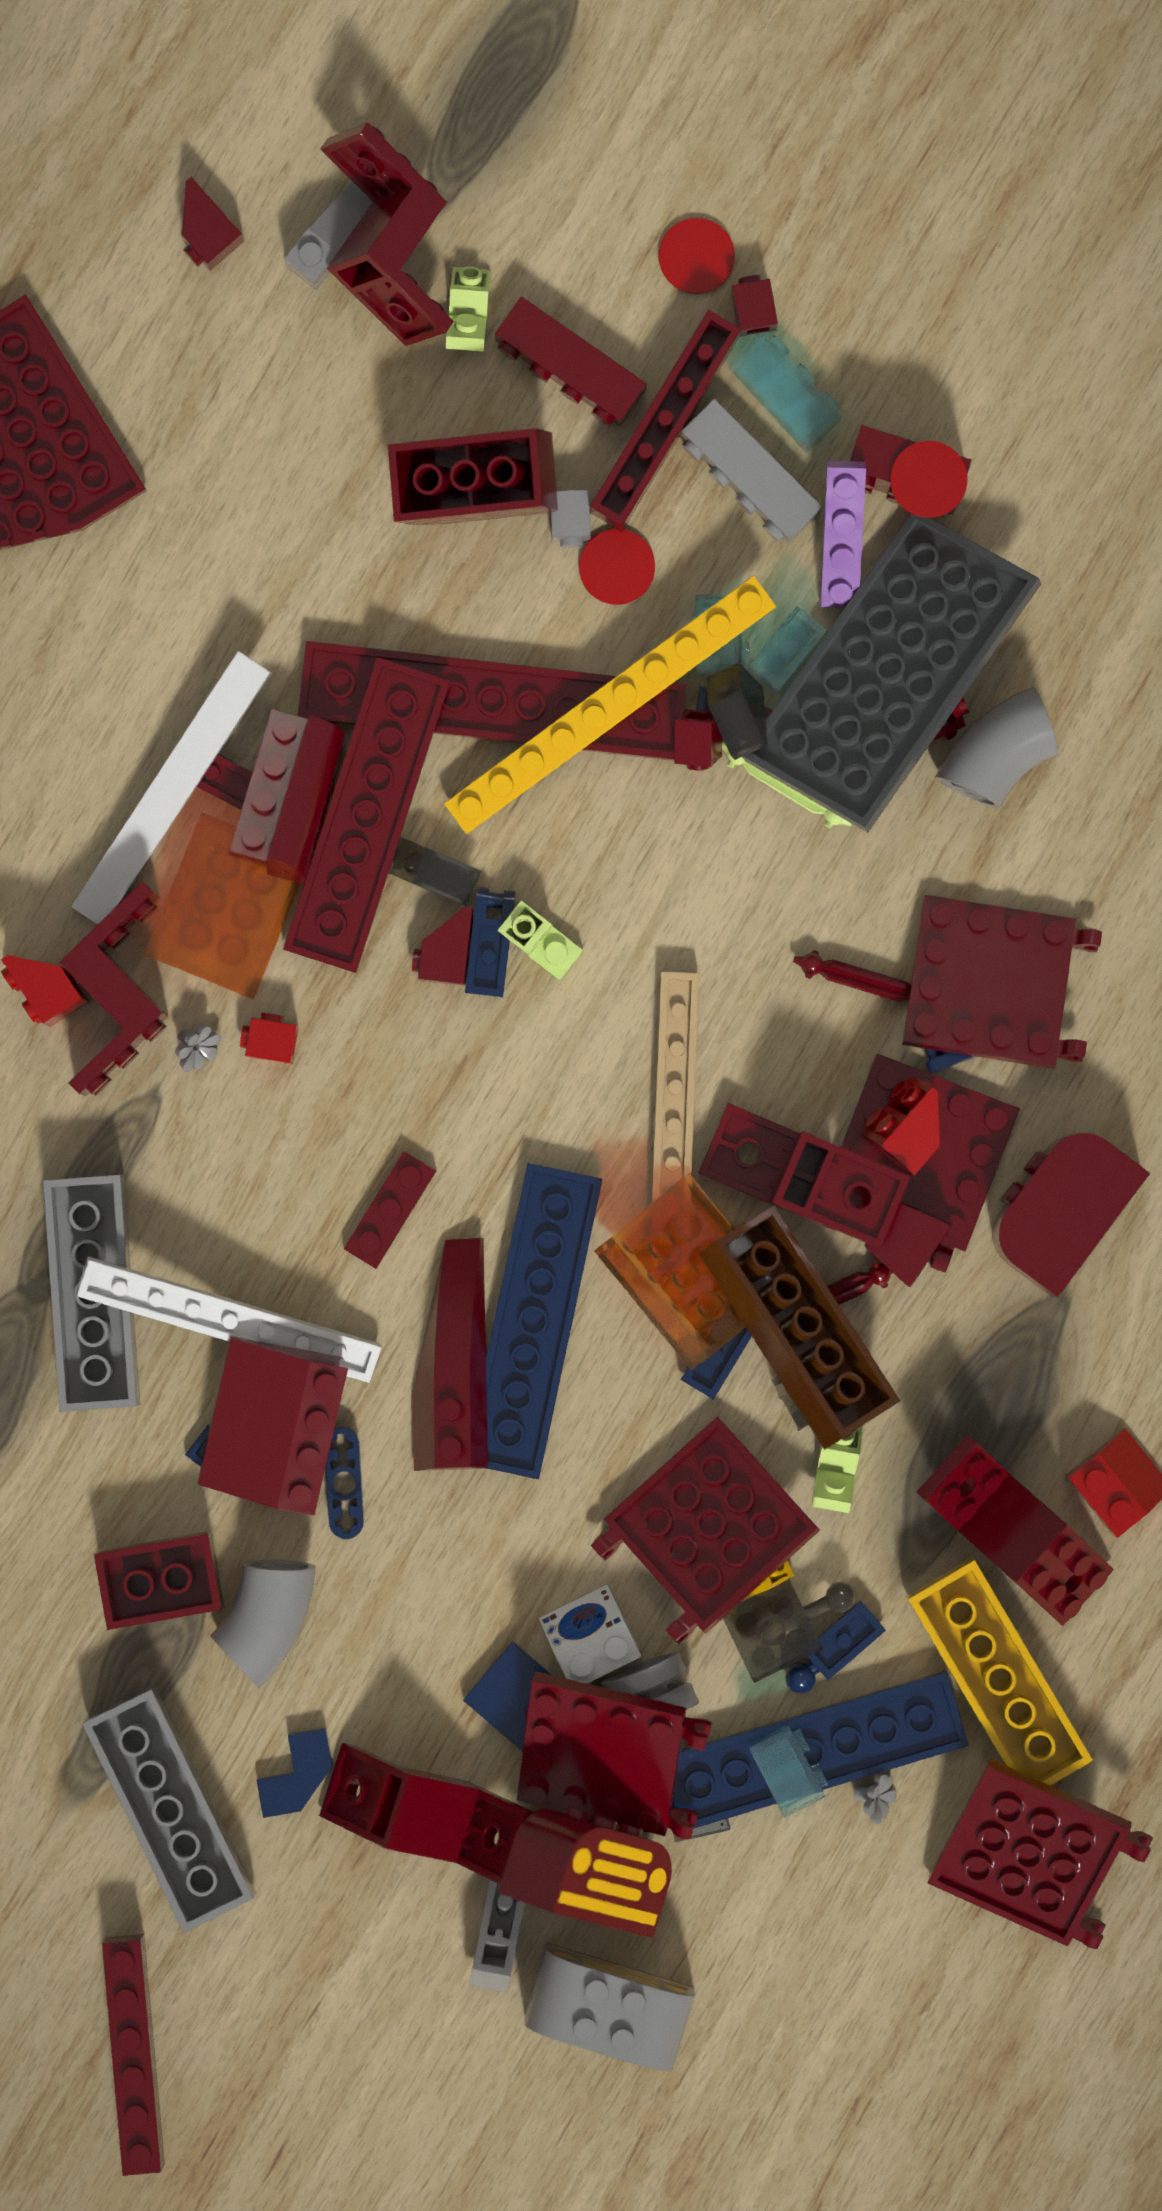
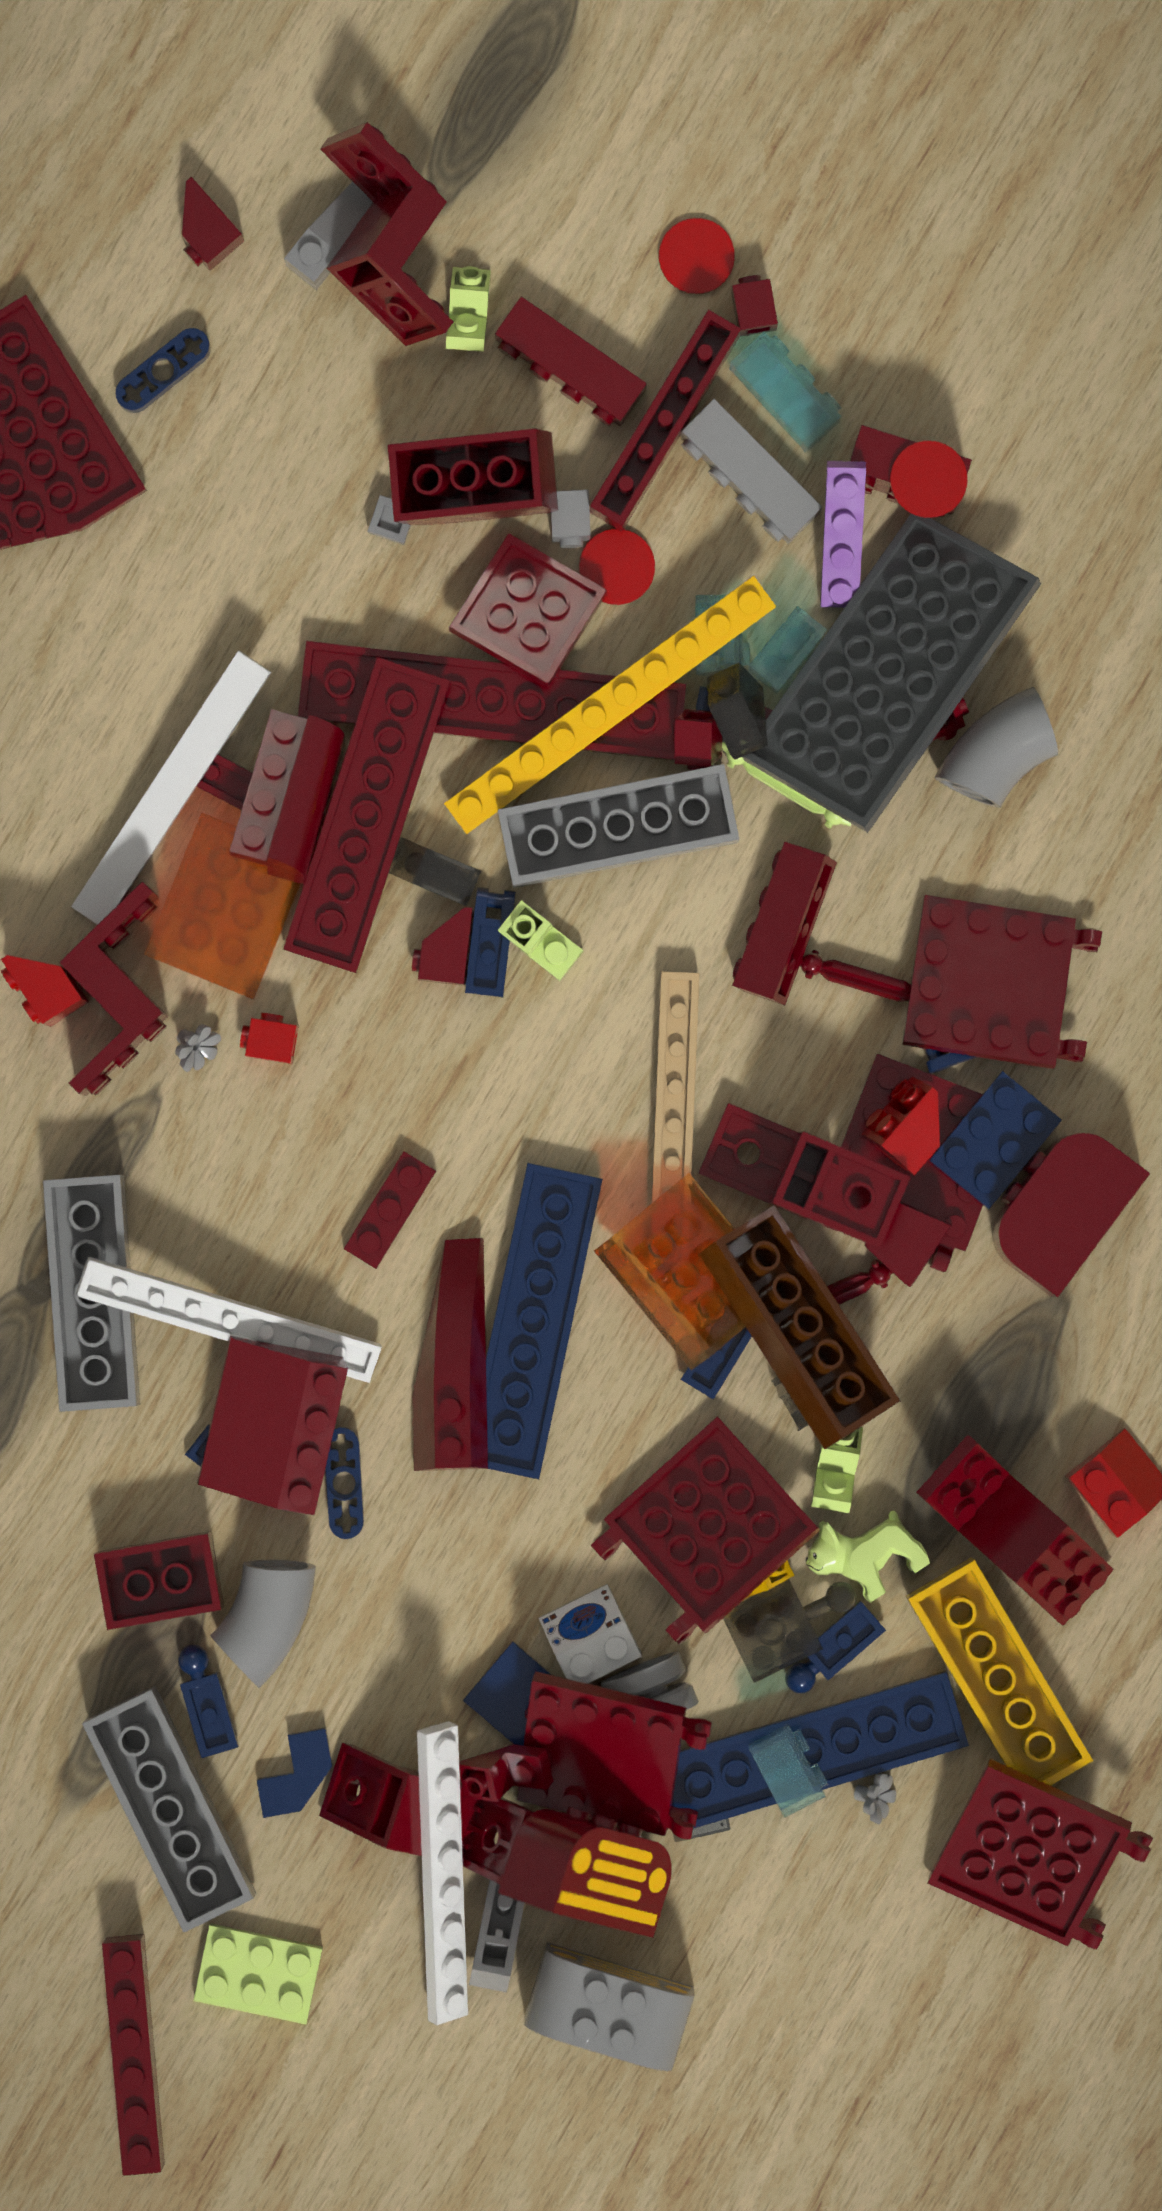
none -> dark blue beam [115,328,211,413]
none -> dark blue plate [178,1644,239,1758]
none -> yellowish green plate [193,1923,323,2025]
none -> light grey plate [368,495,411,545]
none -> white plate [417,1721,468,2025]
none -> plate [449,533,607,688]
none -> dark red slope [459,1745,553,1802]
none -> light grey brick [498,764,740,888]
none -> dark red brick [732,841,837,1006]
none -> yellowish green animal [805,1511,930,1602]
none -> dark blue plate [929,1071,1062,1209]

